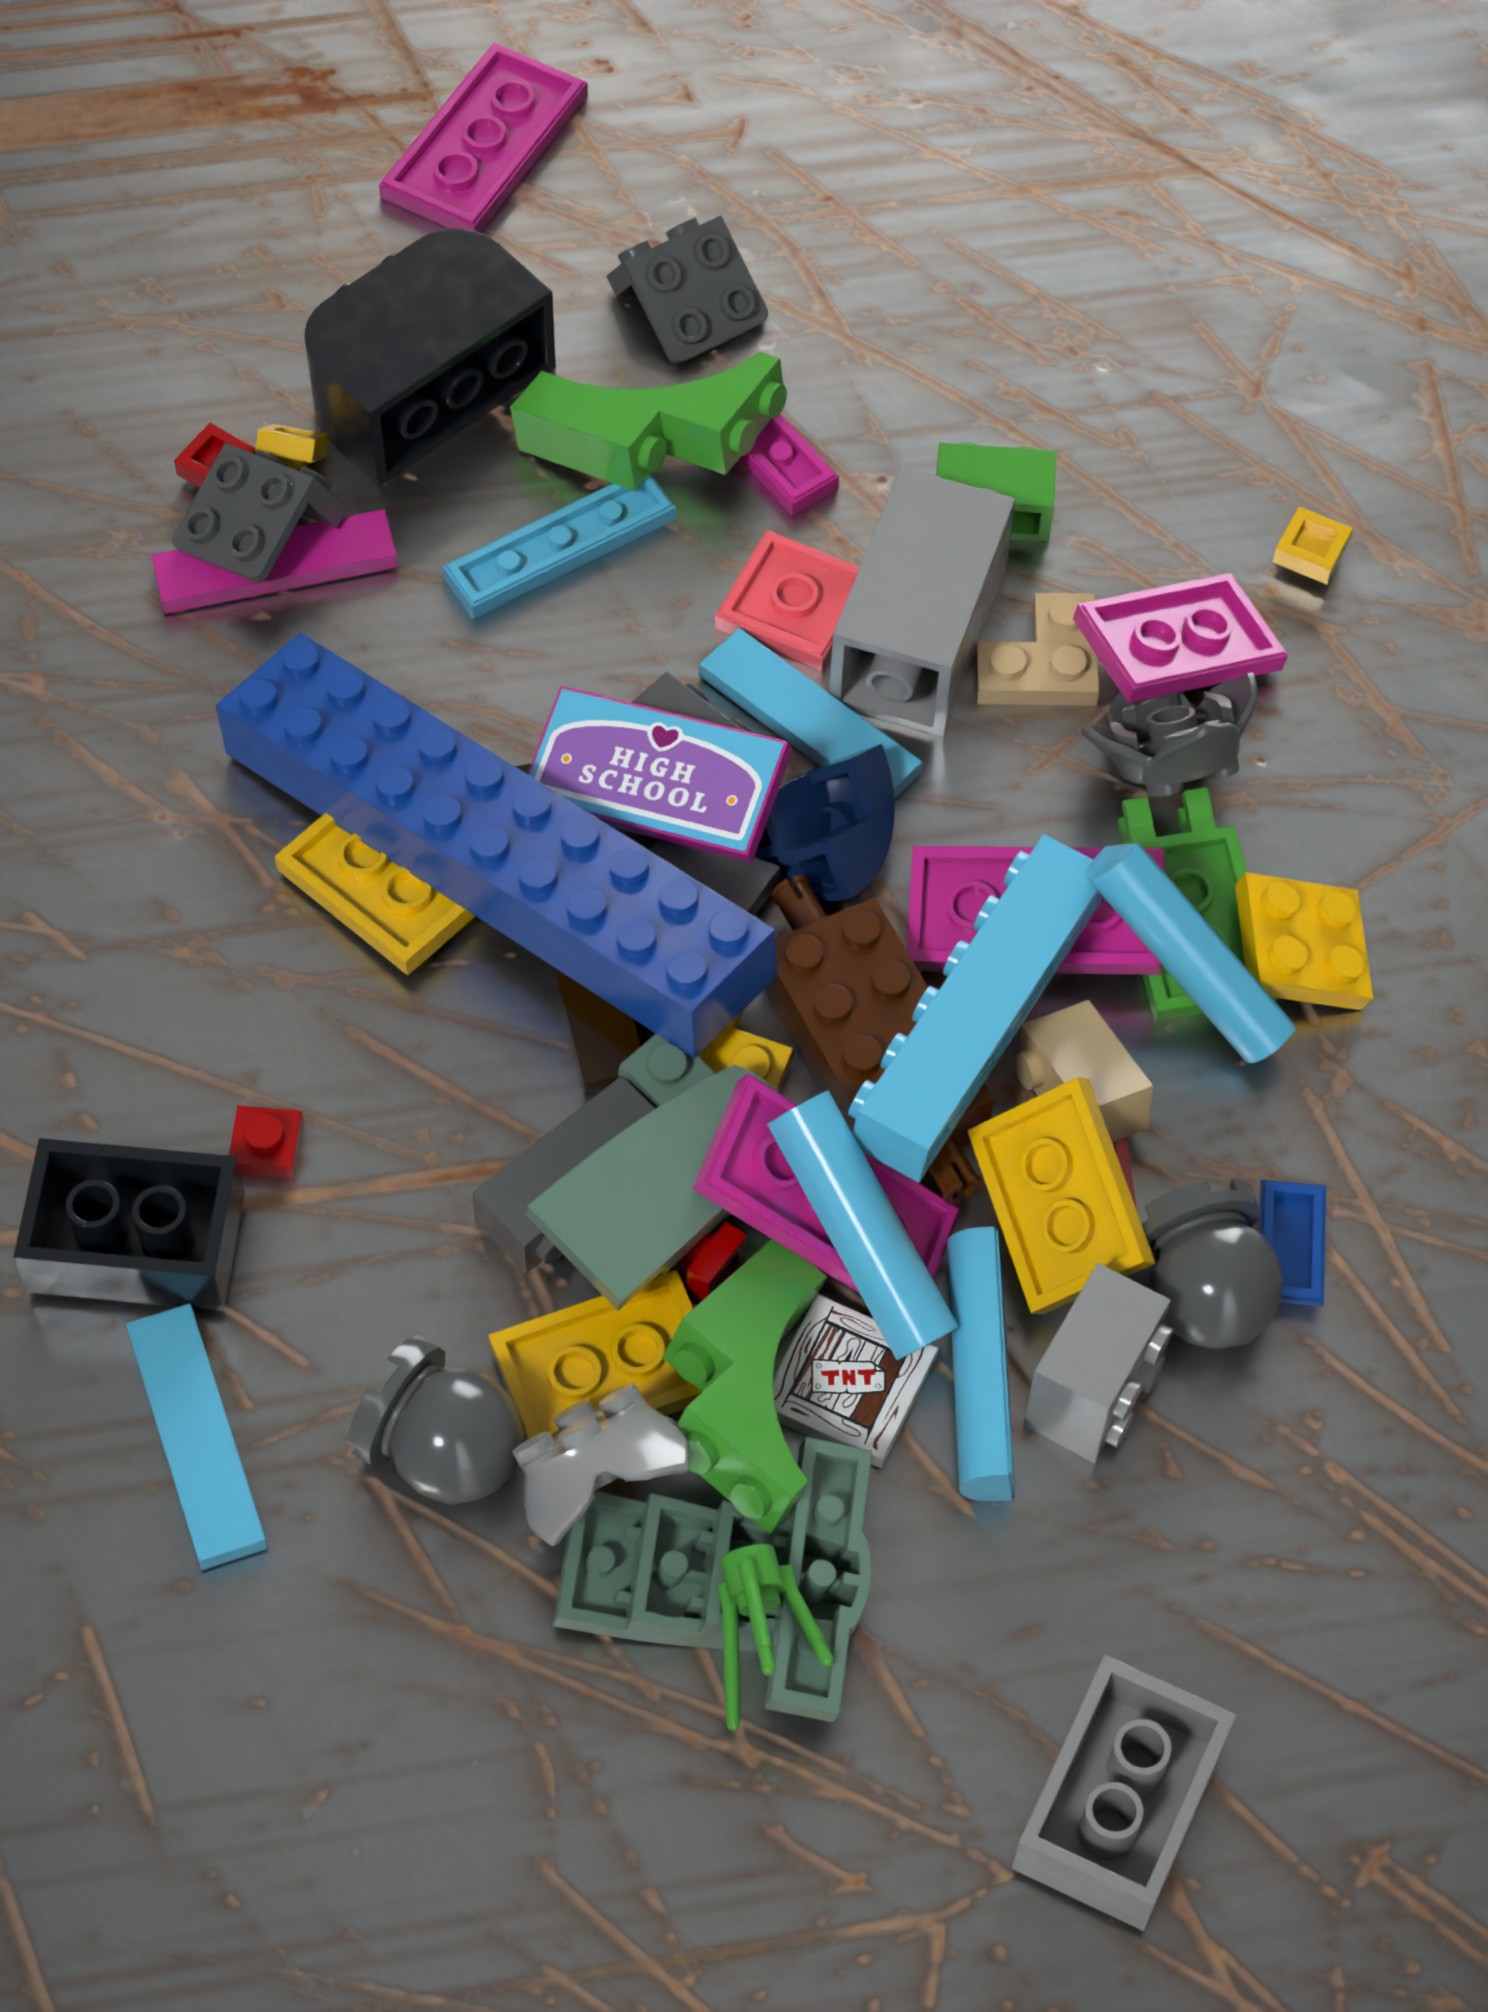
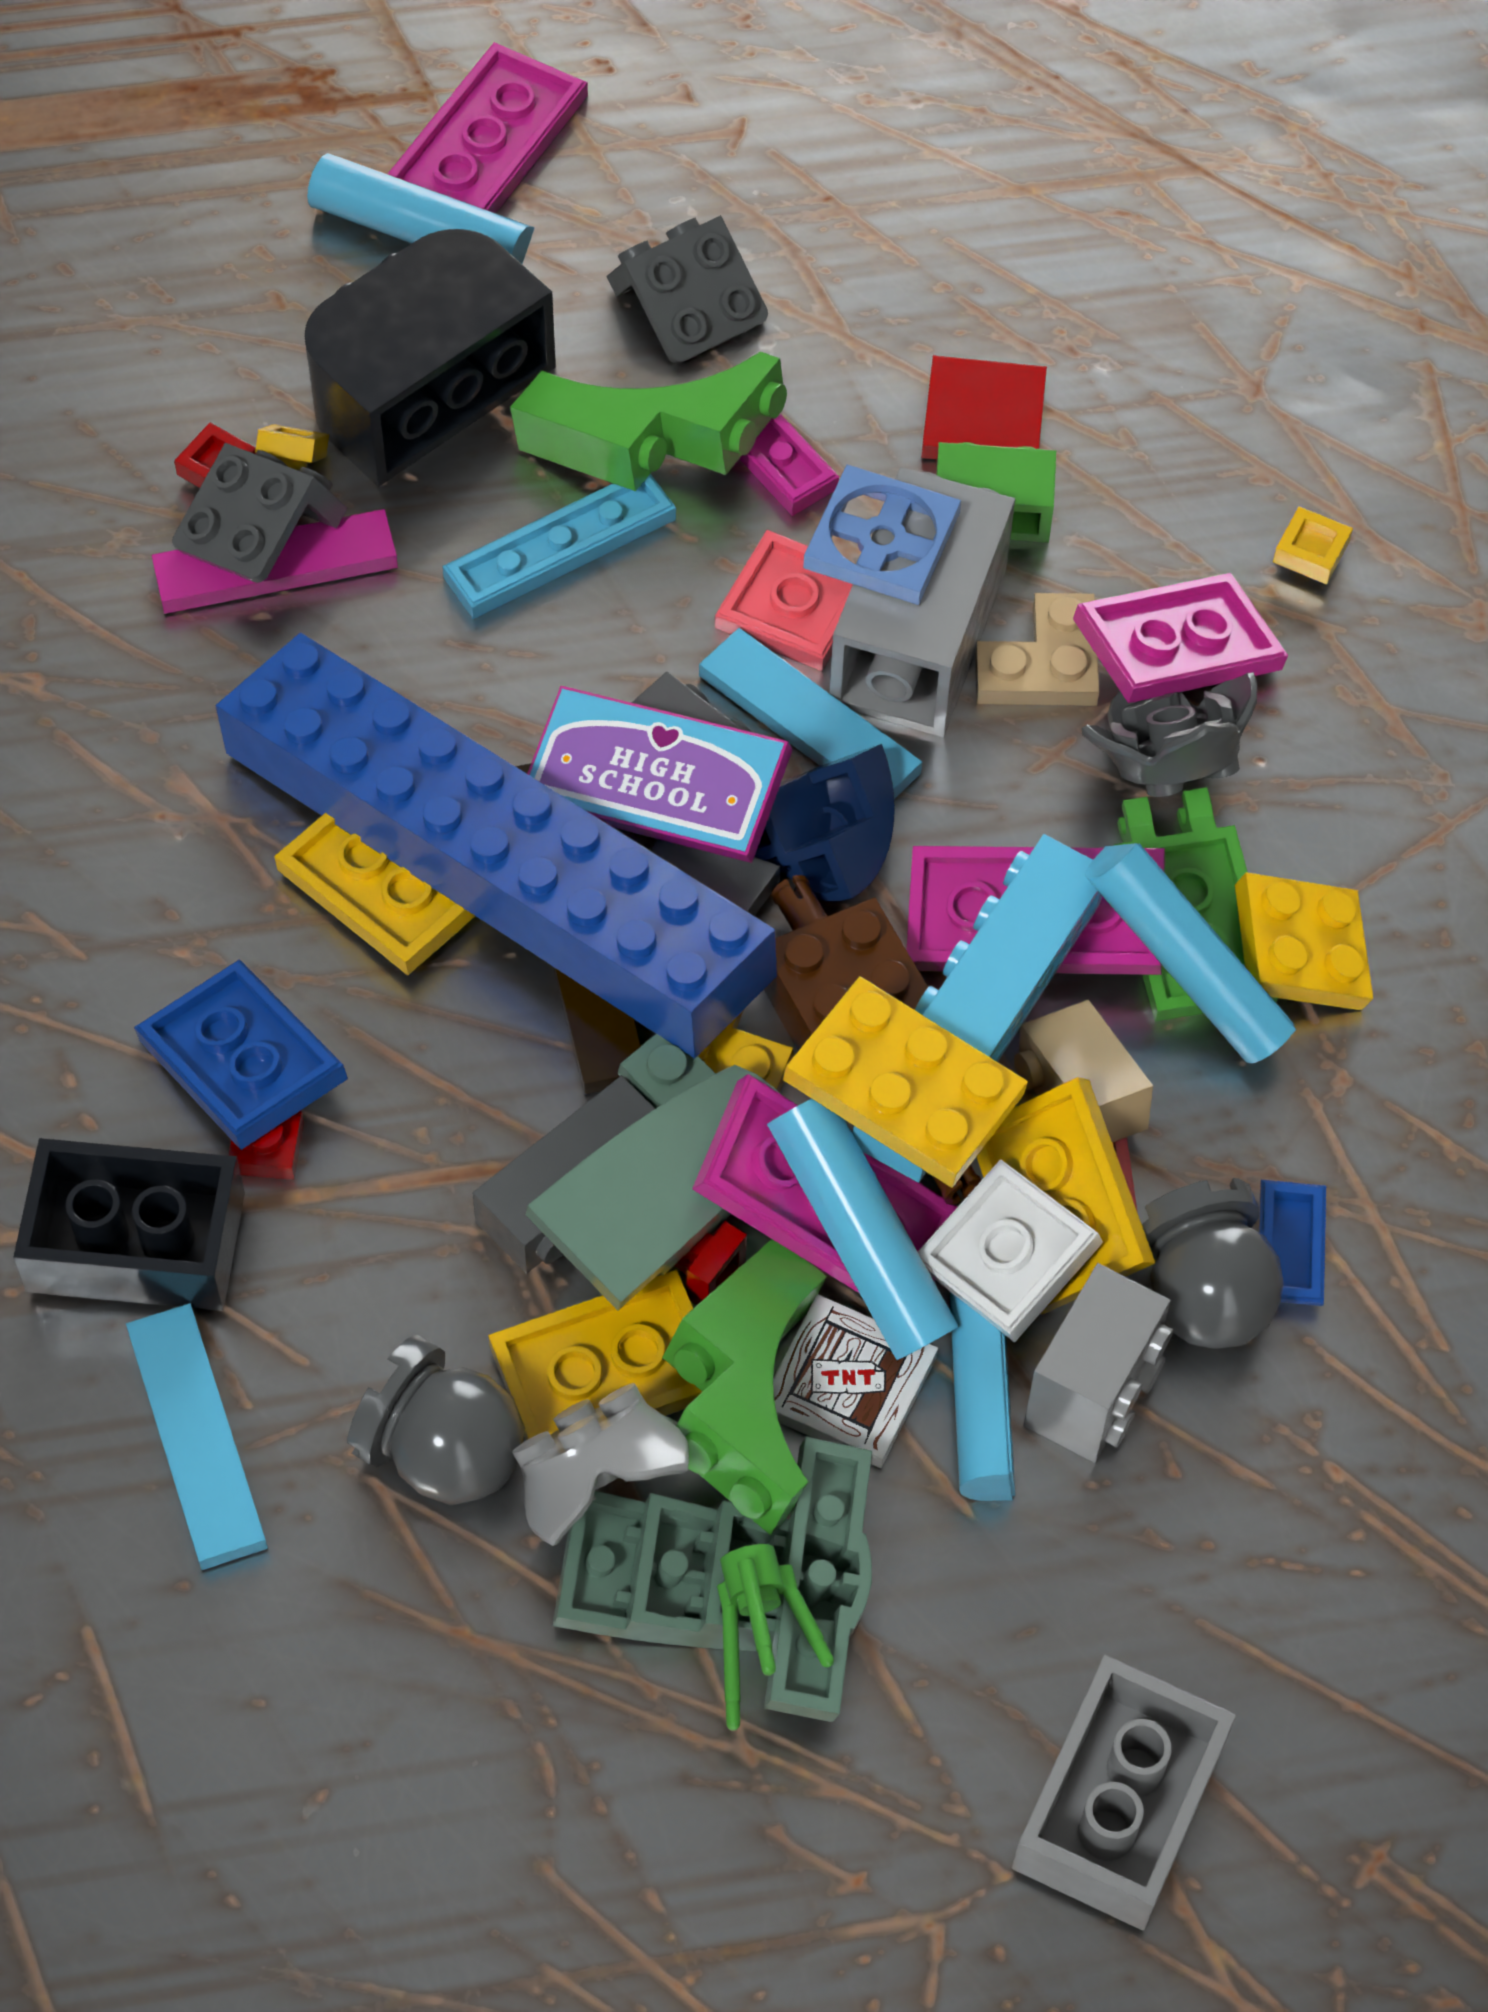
none -> blue tile [134,959,348,1150]
none -> medium azure brick [307,153,535,264]
none -> yellow plate [783,976,1028,1188]
none -> medium blue piece [803,464,961,605]
none -> white tile [918,1159,1103,1342]
none -> red tile [921,355,1047,459]

